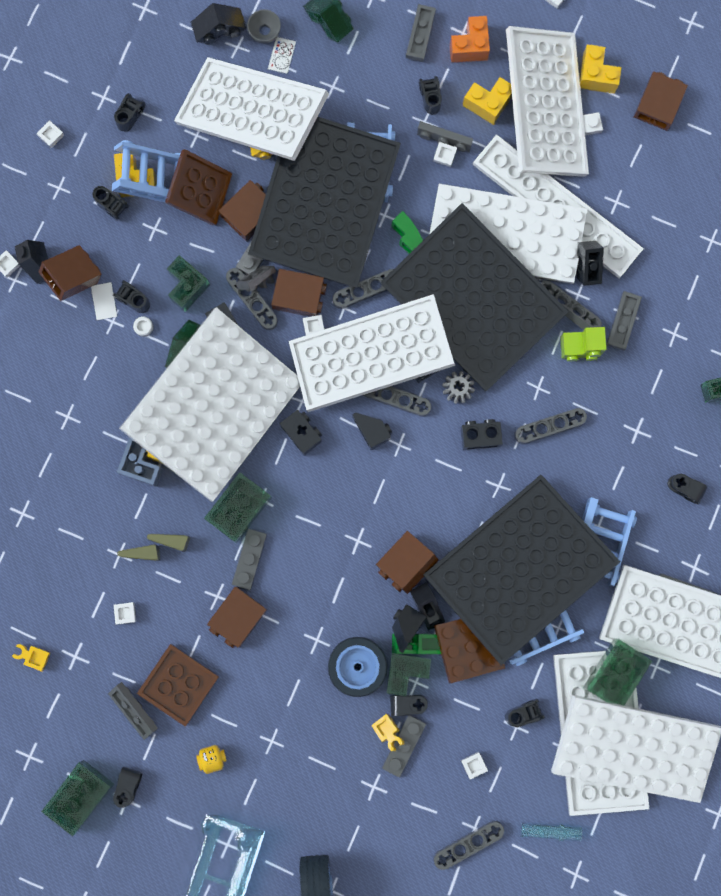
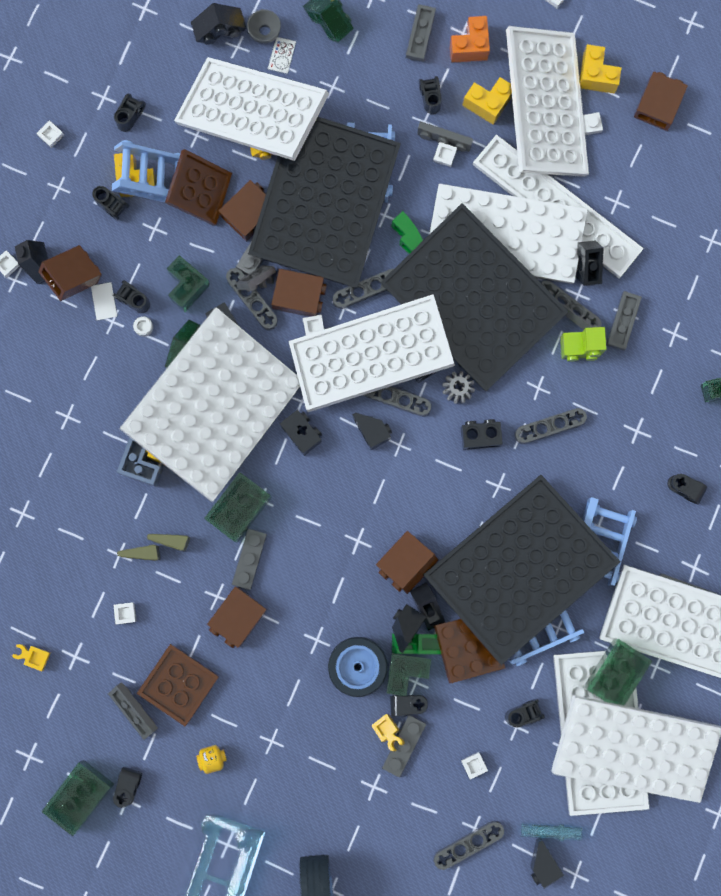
none -> black slope [530,837,564,888]

